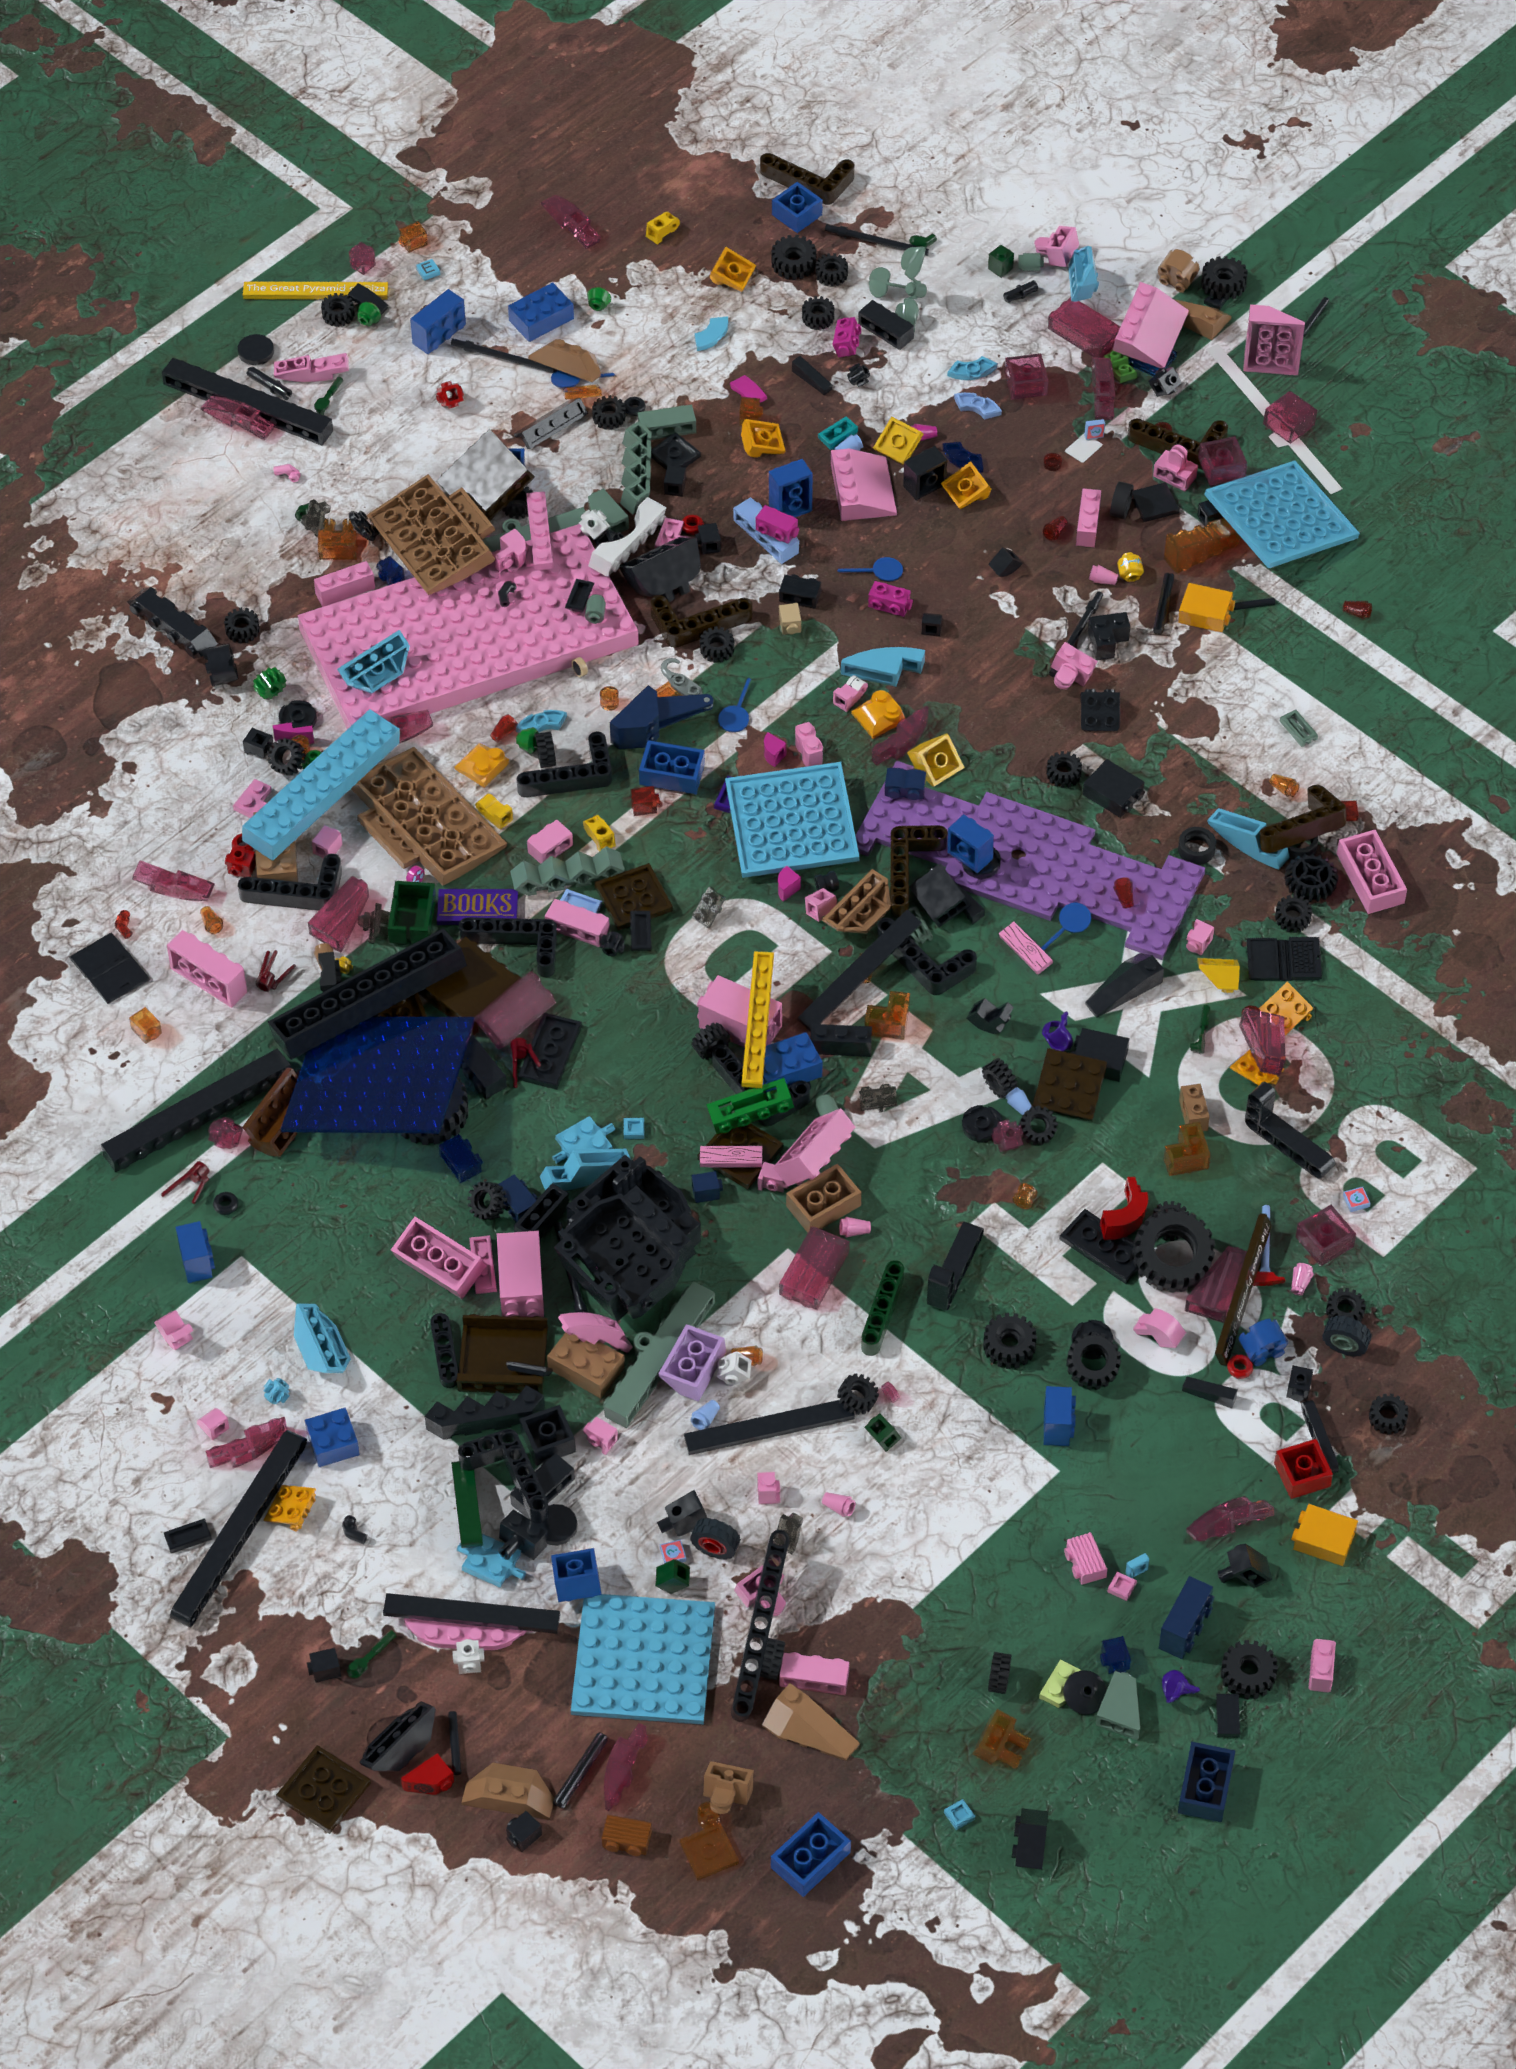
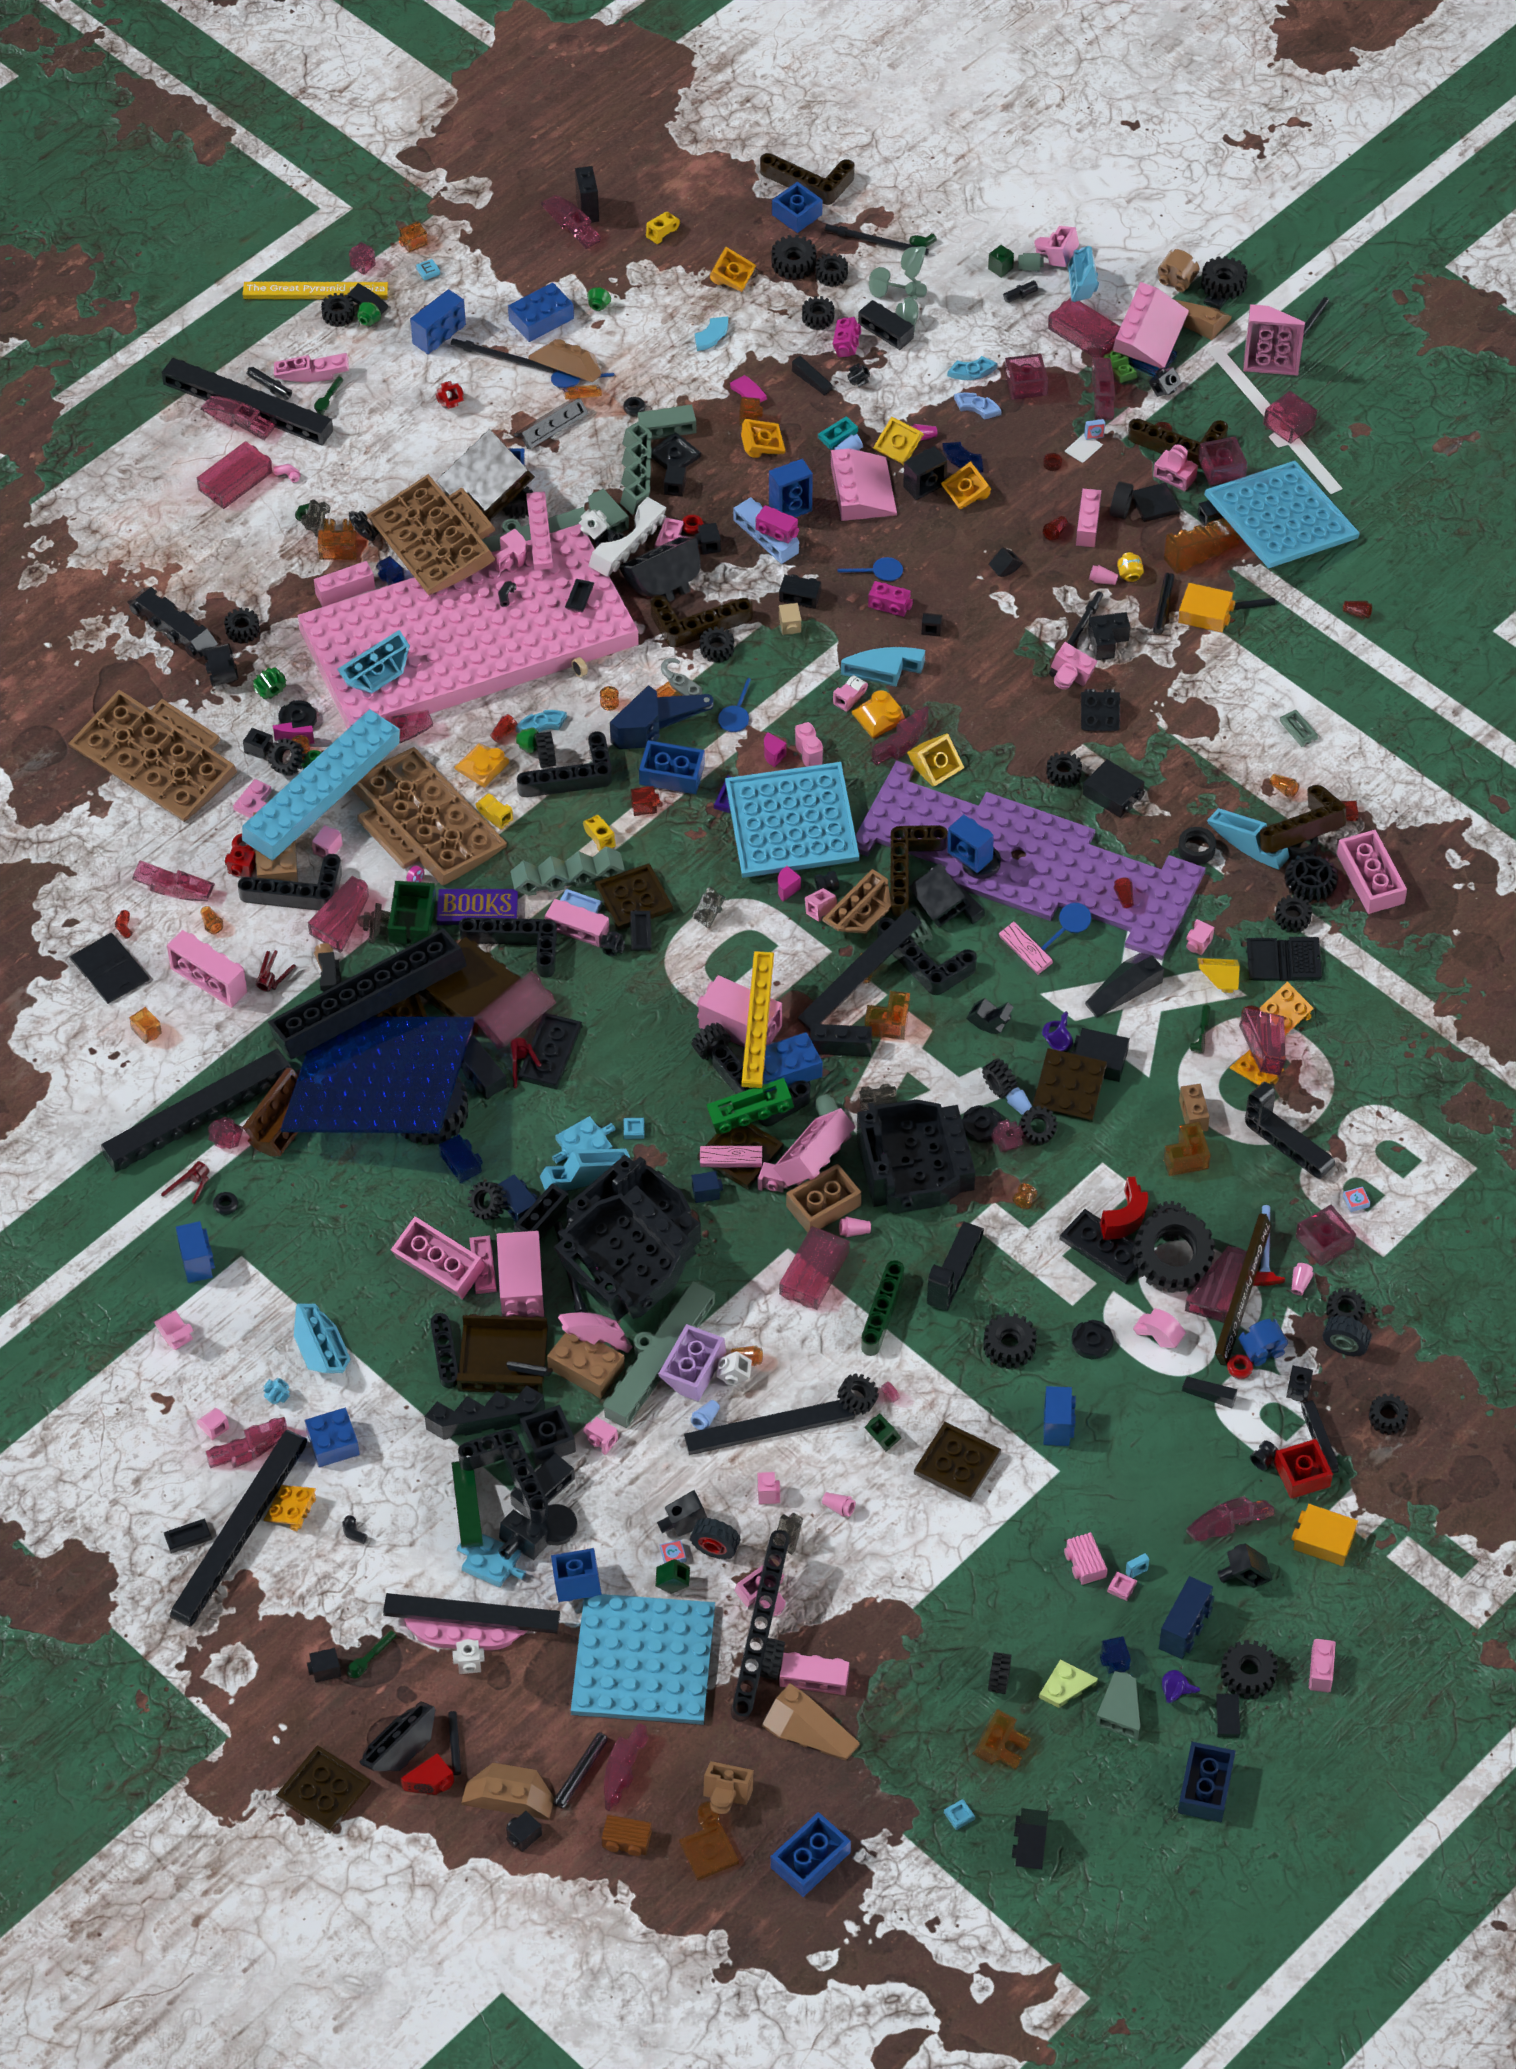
black tile [237,334,274,365] -> none
yellow plate [335,956,353,974] -> none
bright pink brick [527,820,573,864] -> none
sand green brick [585,595,606,624] -> none
black tyre [592,395,626,430] -> none
dark blue brick [885,768,926,800] -> none
black dish [1063,1670,1107,1715] -> none
black tyre [1066,1332,1121,1390] -> none
none -> medium nougat slope [68,690,237,822]
none -> clear pink brick [197,441,272,509]
none -> black brick [575,166,599,224]
none -> black piece [856,1099,976,1214]
none -> dark brown plate [914,1422,1001,1502]
none -> black wheel [1250,1440,1278,1471]

